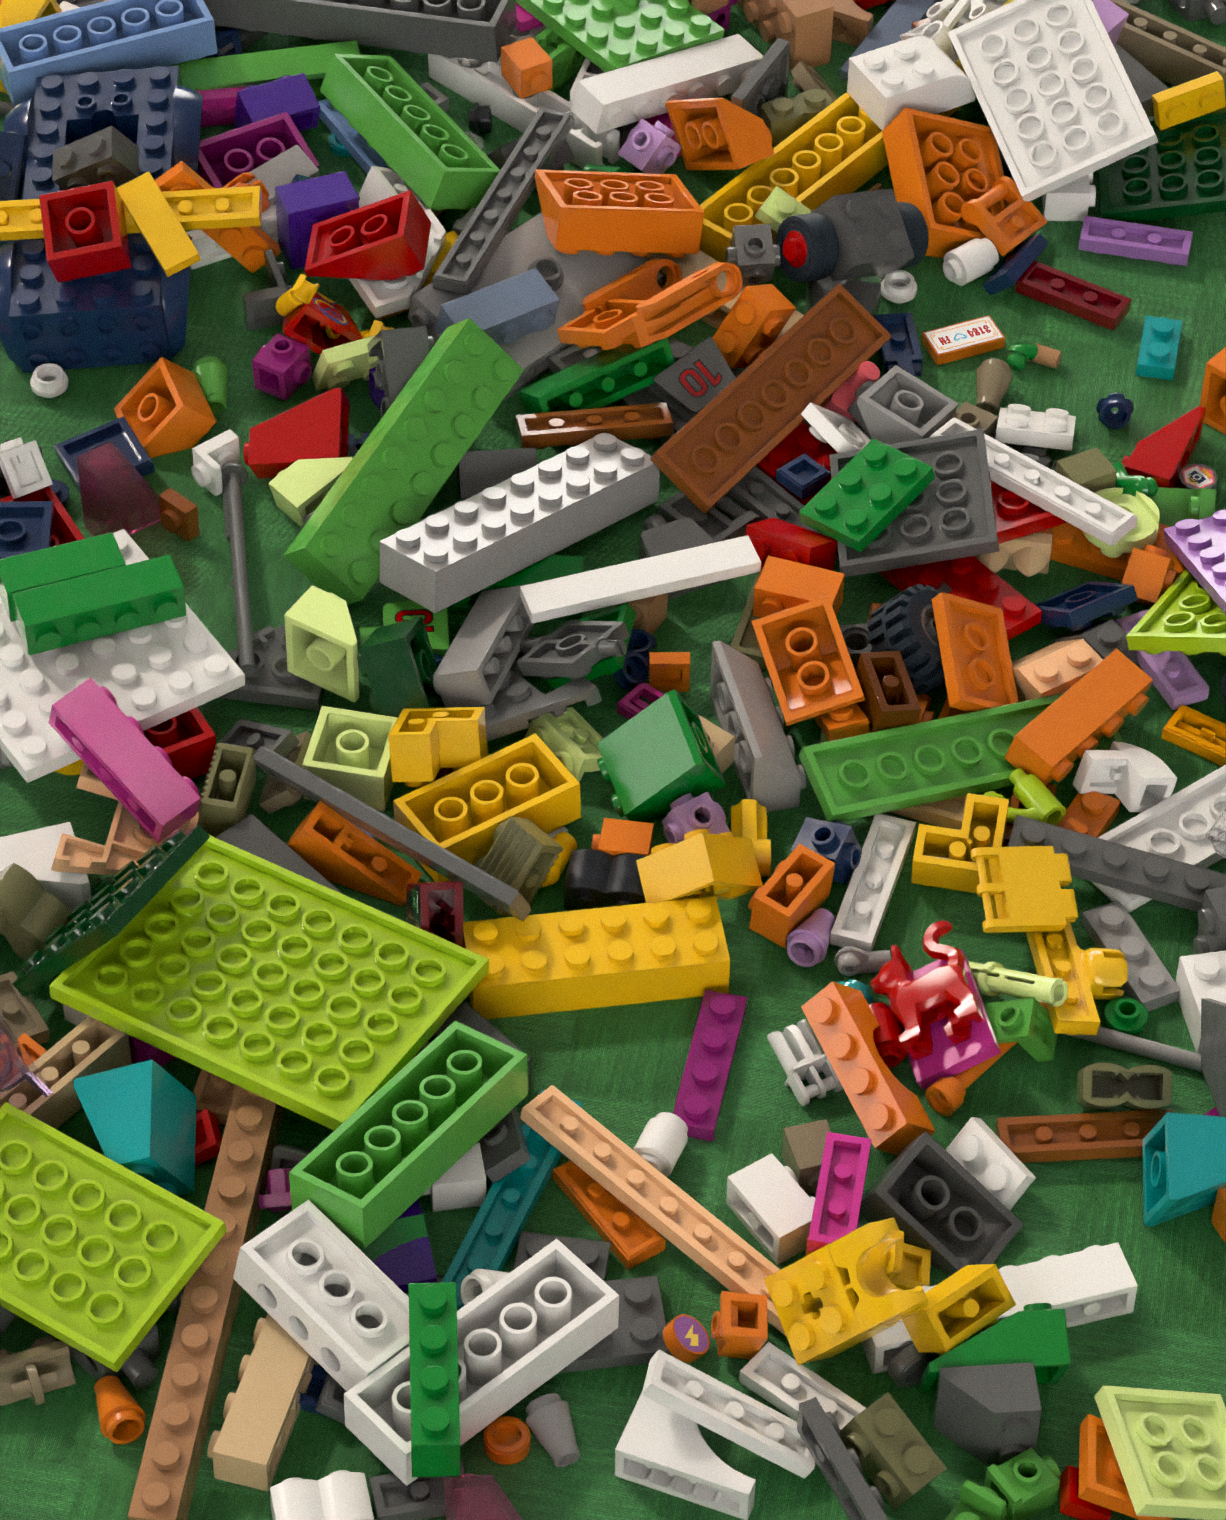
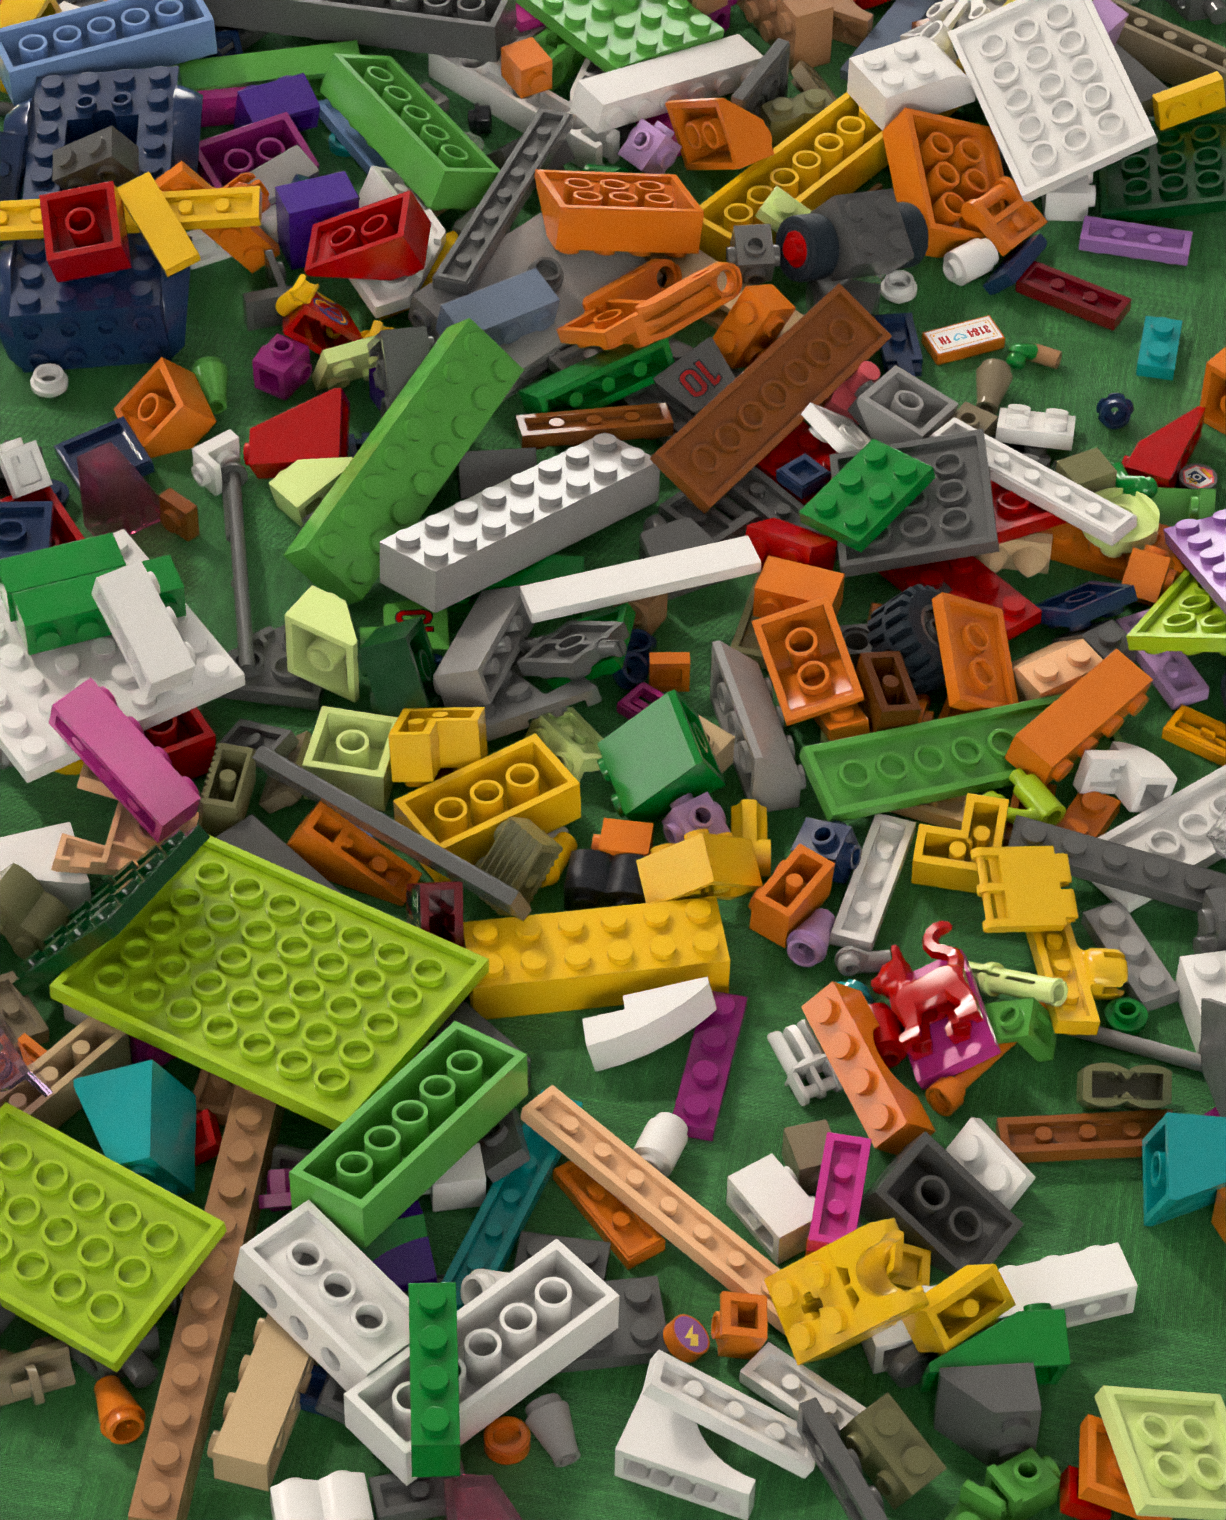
none -> white brick [91,560,197,699]
none -> white slope [582,976,717,1072]

